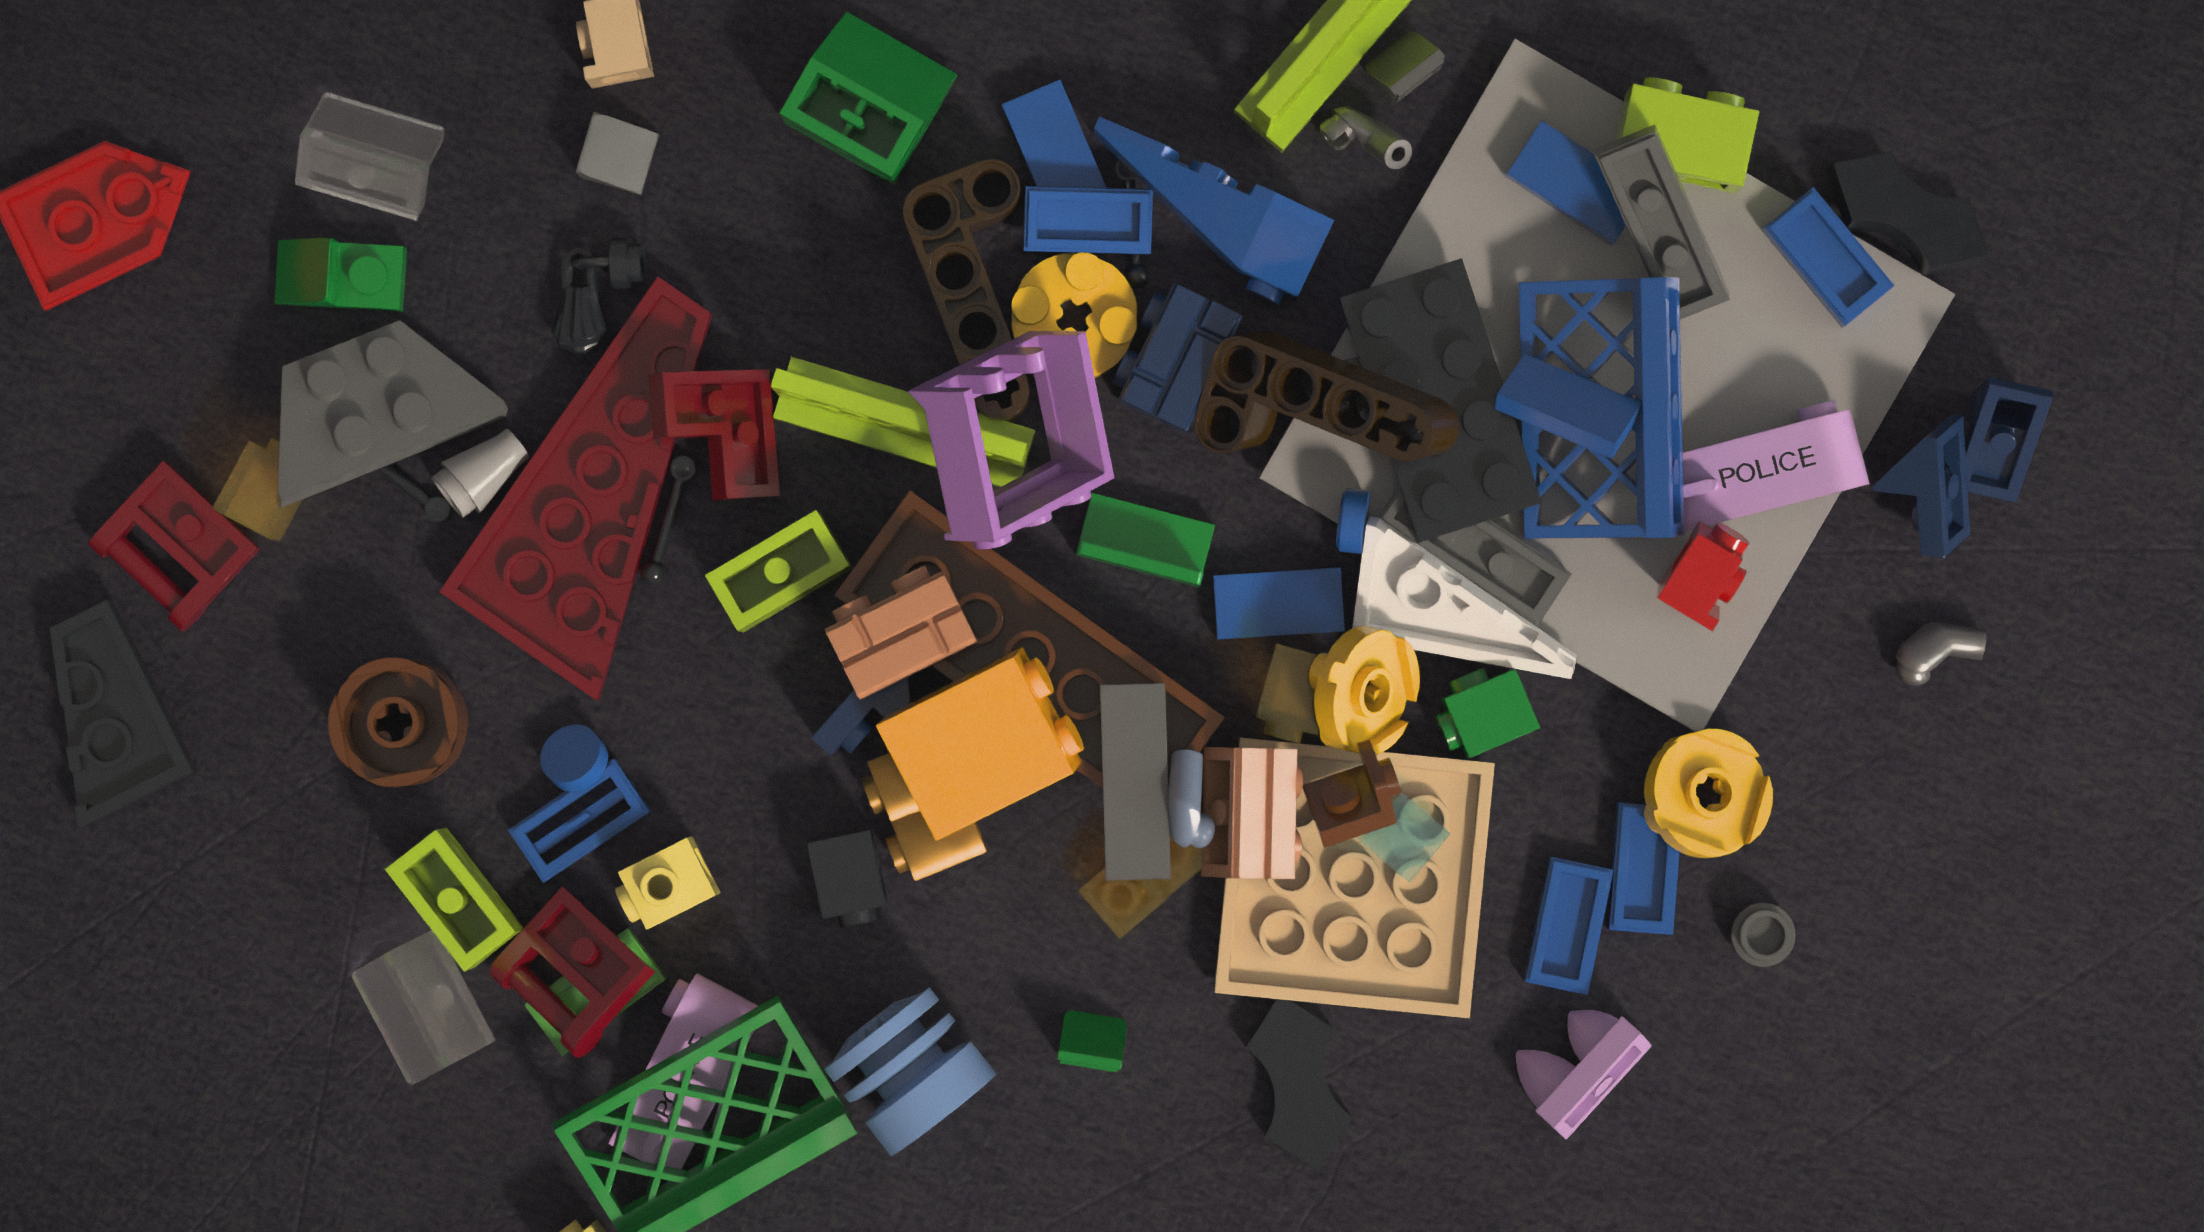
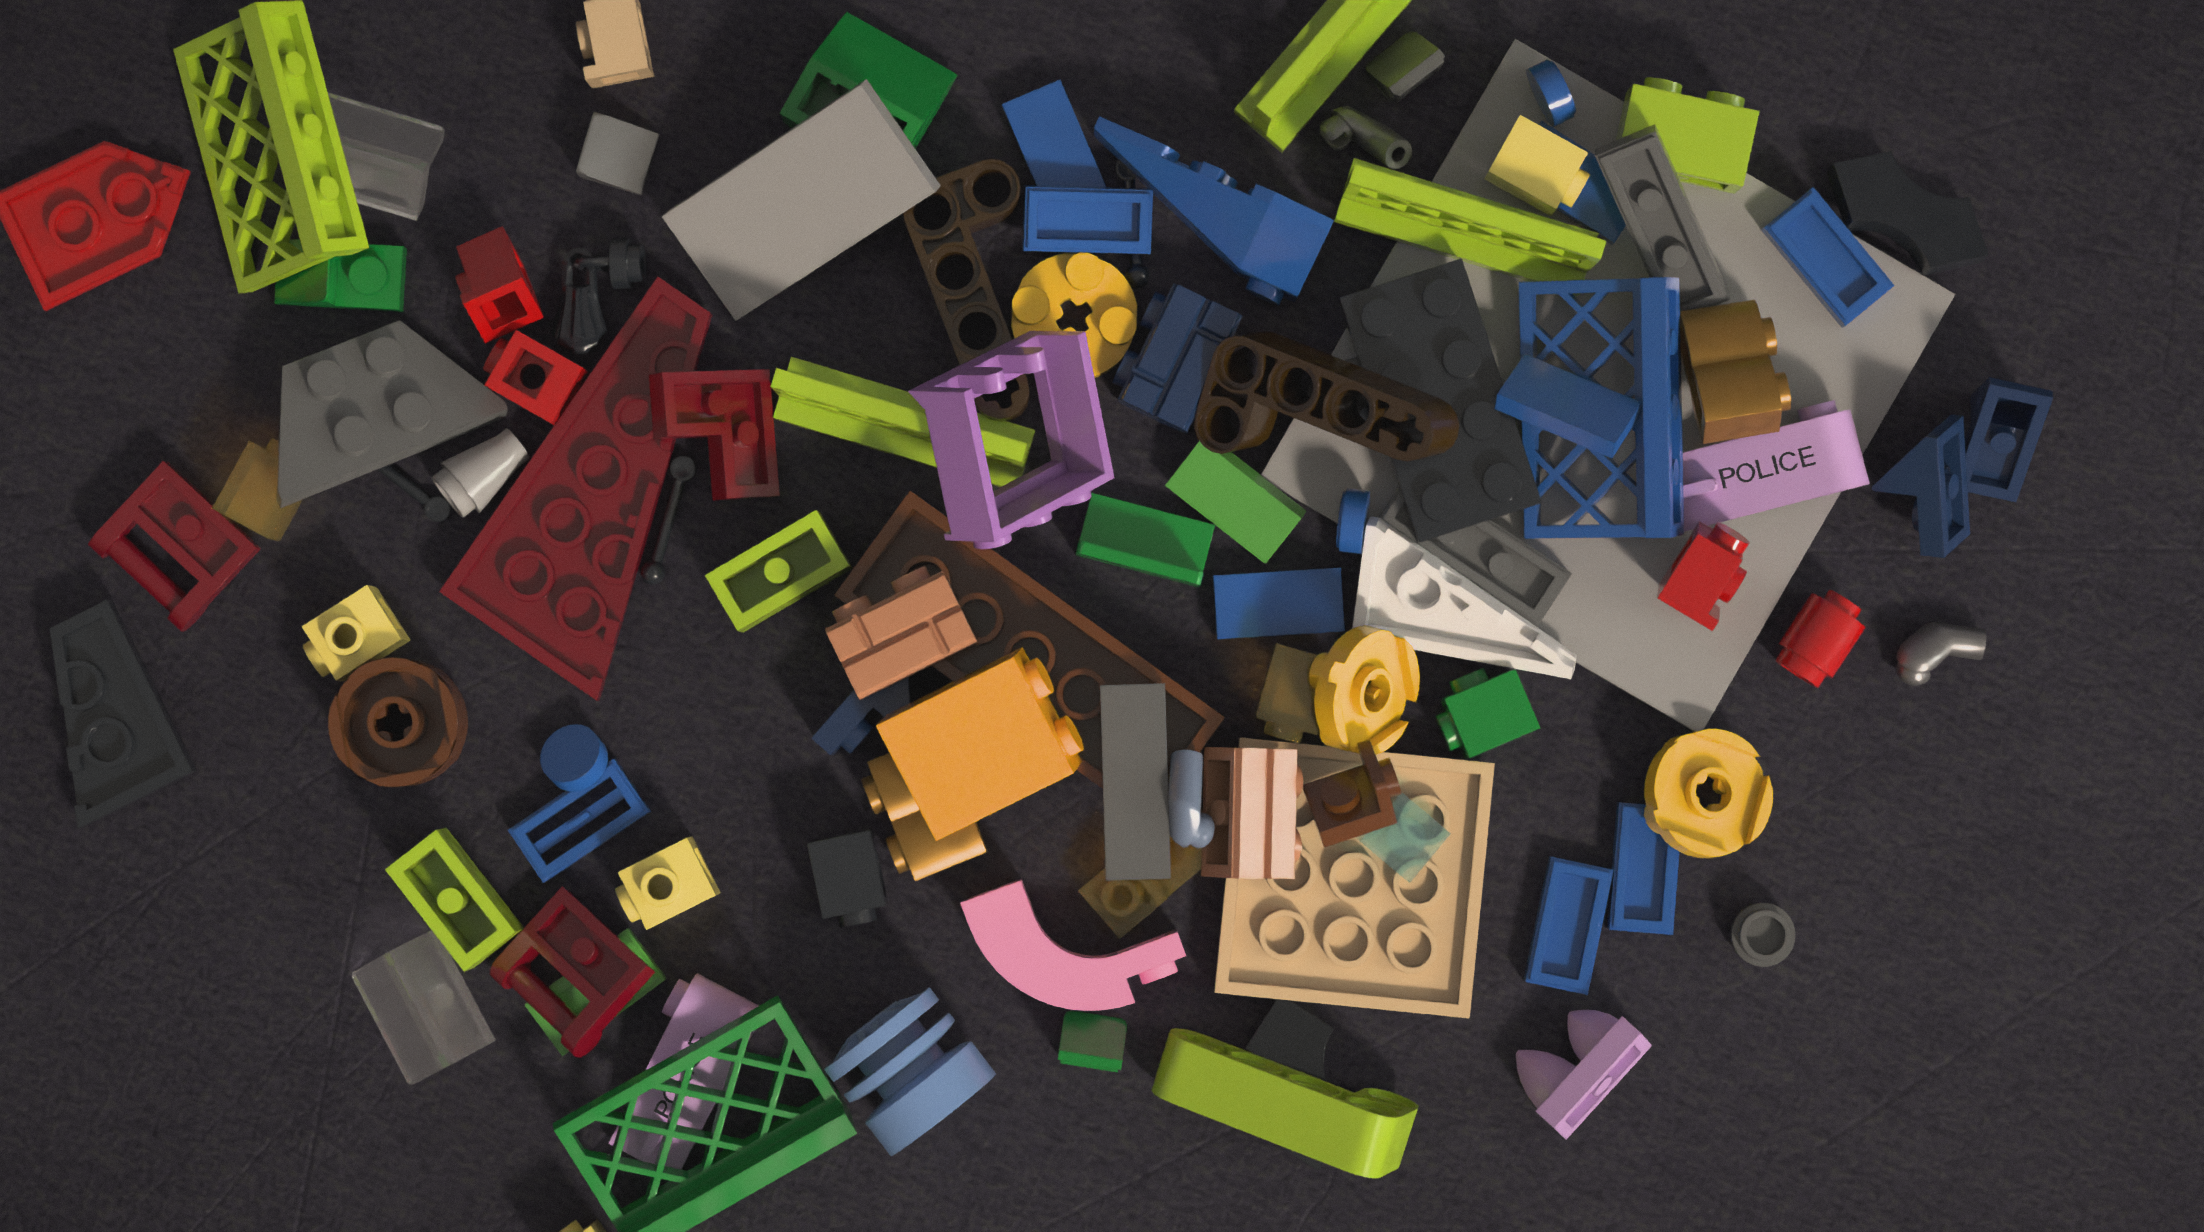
none -> lime fence [173,0,369,293]
none -> light yellow brick [302,585,410,681]
none -> red brick [455,226,544,343]
none -> red brick [483,330,590,425]
none -> light grey tile [662,79,941,321]
none -> bright pink arch [960,878,1186,1011]
none -> lime beam [1151,1028,1419,1178]
none -> bright green tile [1165,441,1307,564]
none -> lime fence [1334,158,1606,297]
none -> light yellow brick [1484,115,1590,216]
none -> blue tile [1526,59,1576,127]
none -> pearl gold brick [1680,300,1791,444]
none -> red brick [1775,589,1866,688]

